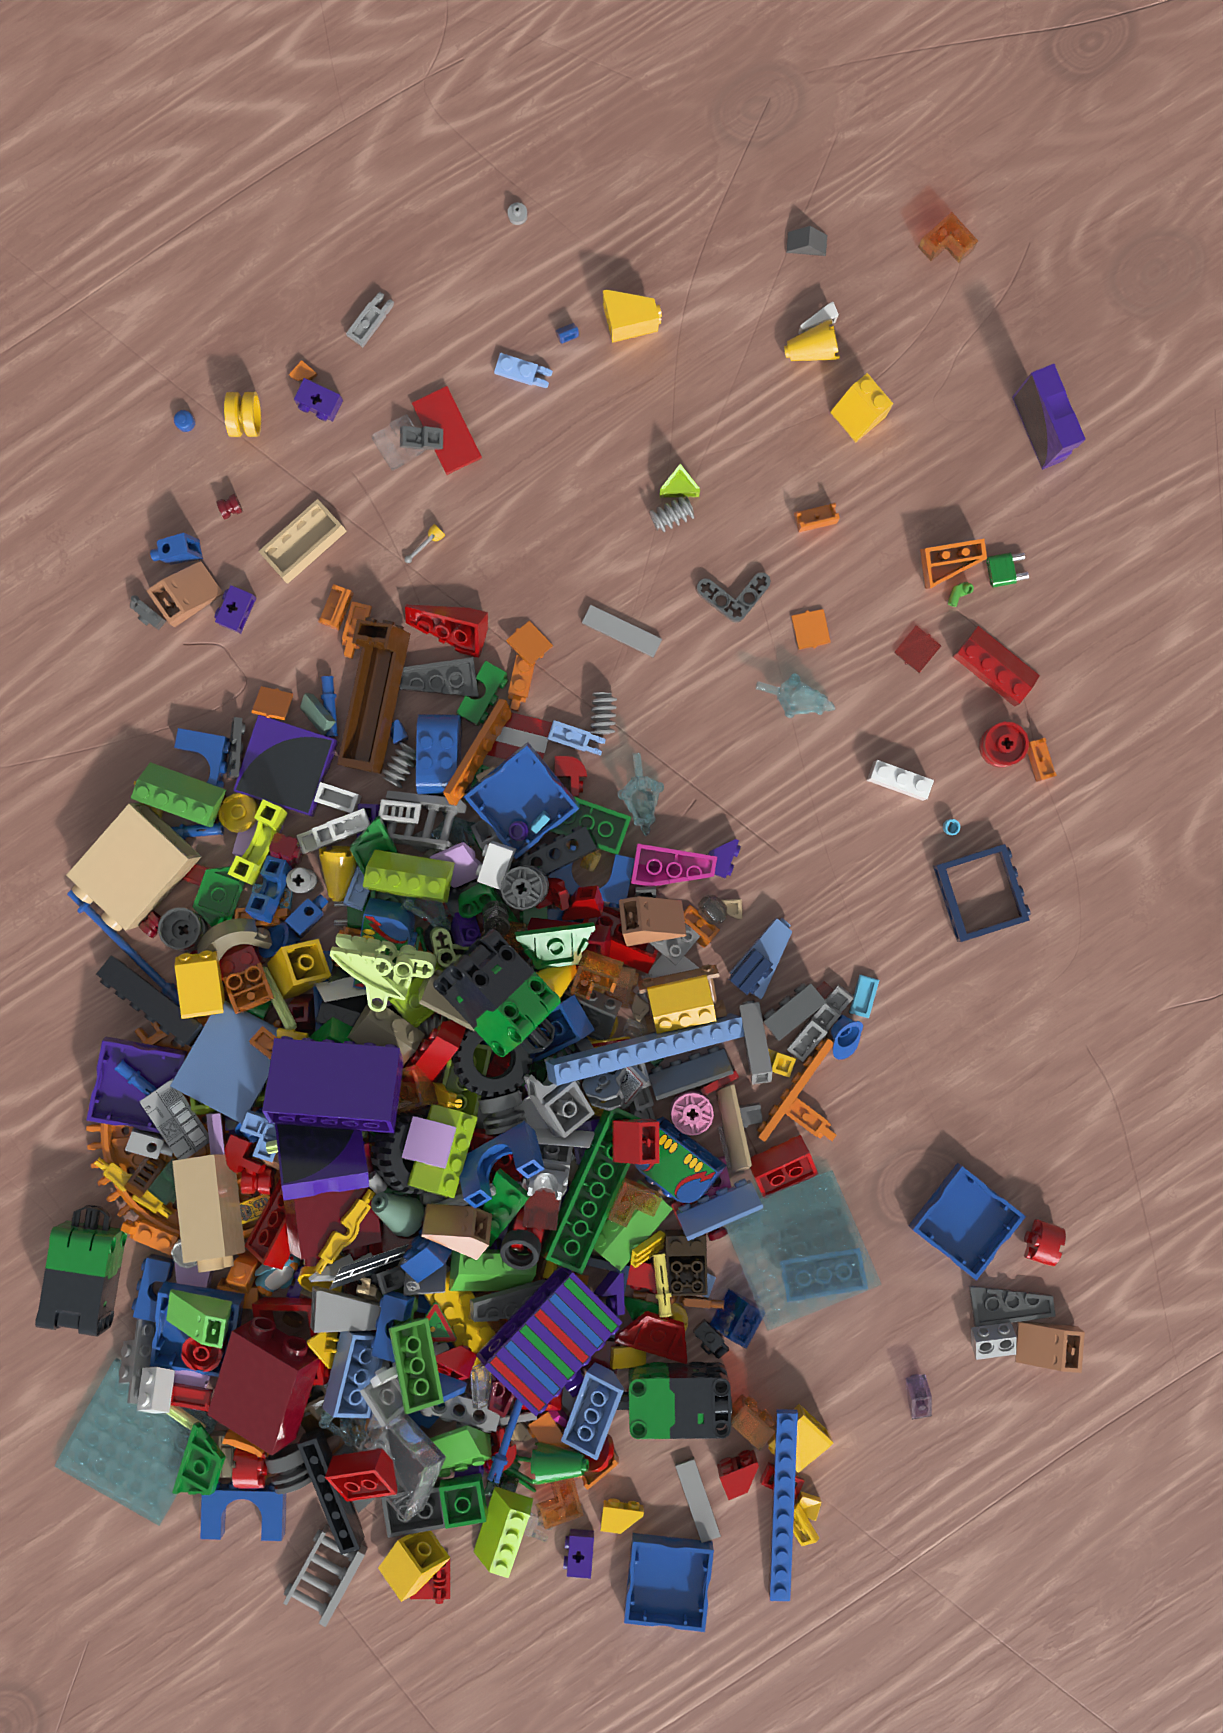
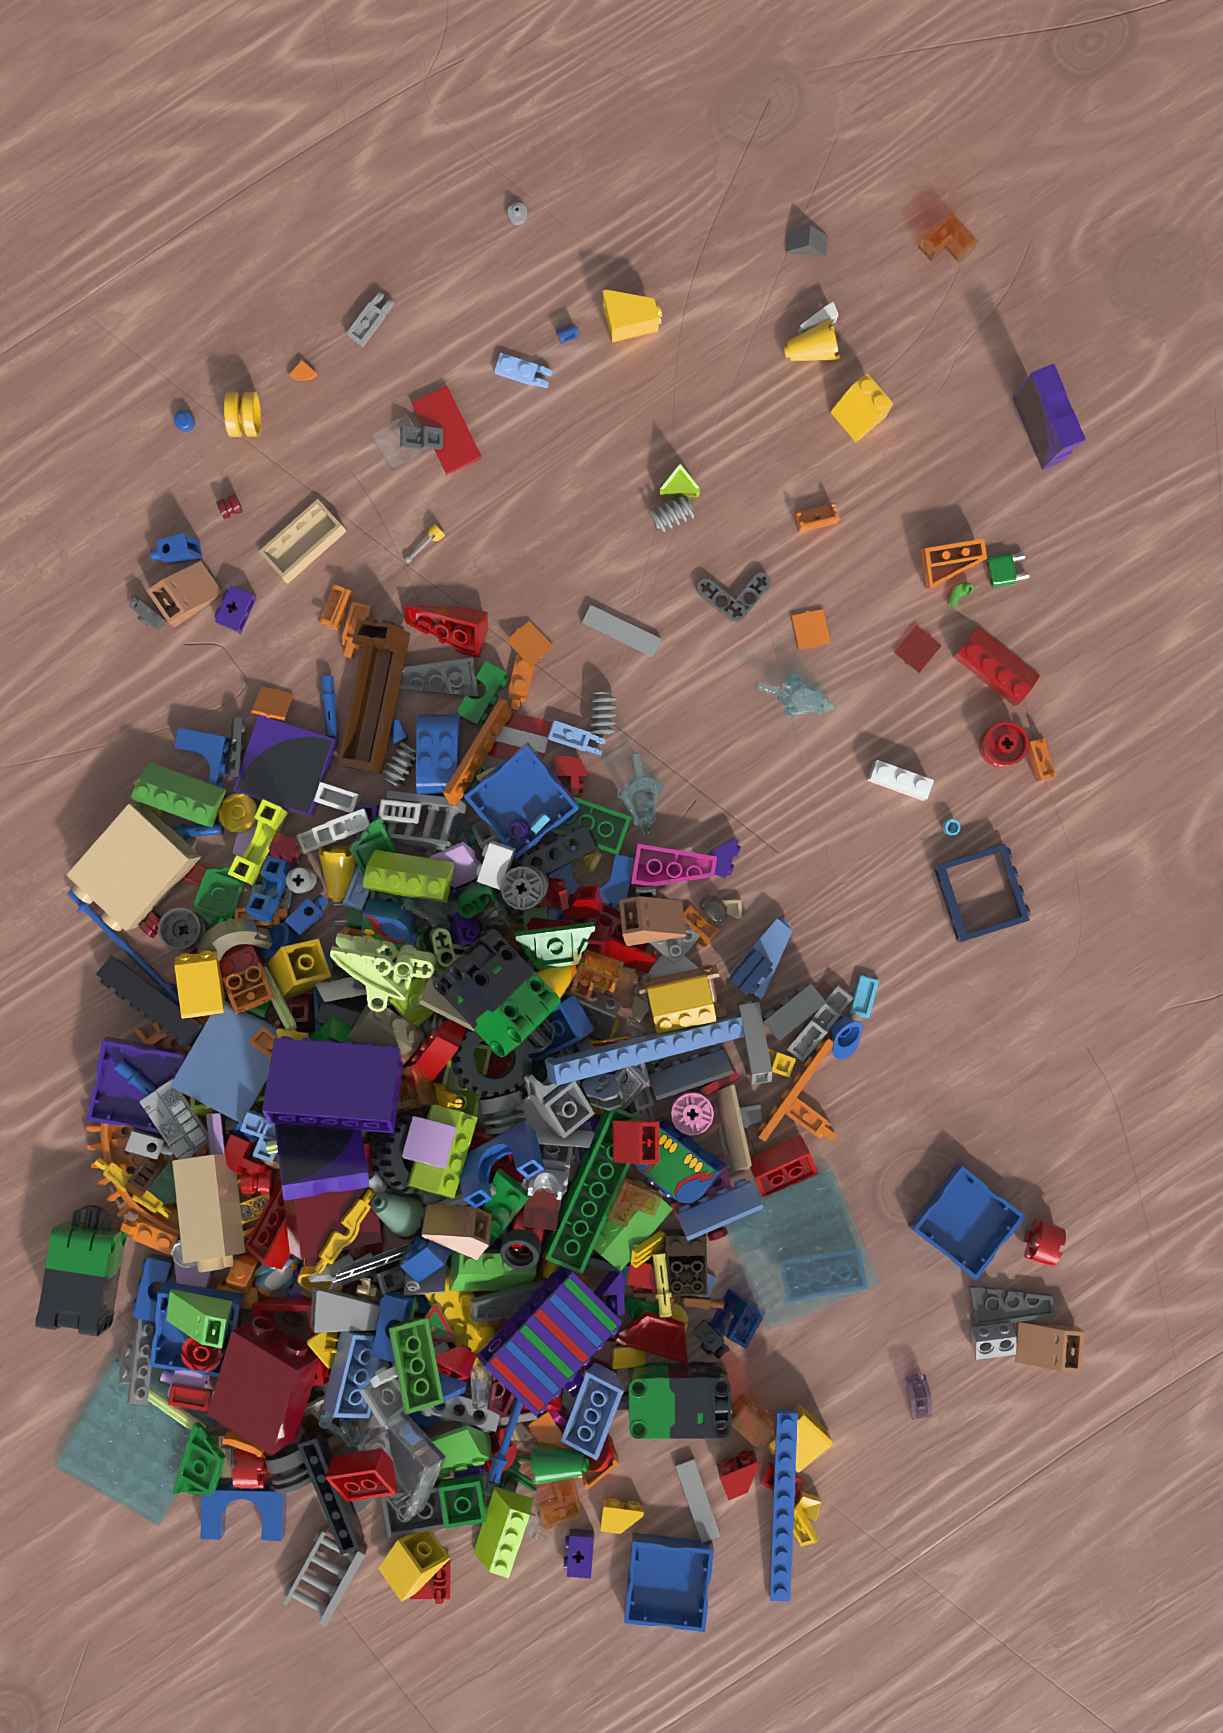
white brick [137,1367,175,1413] -> none
dark purple brick [294,378,343,422] -> none
sand green slope [300,693,336,736] -> none

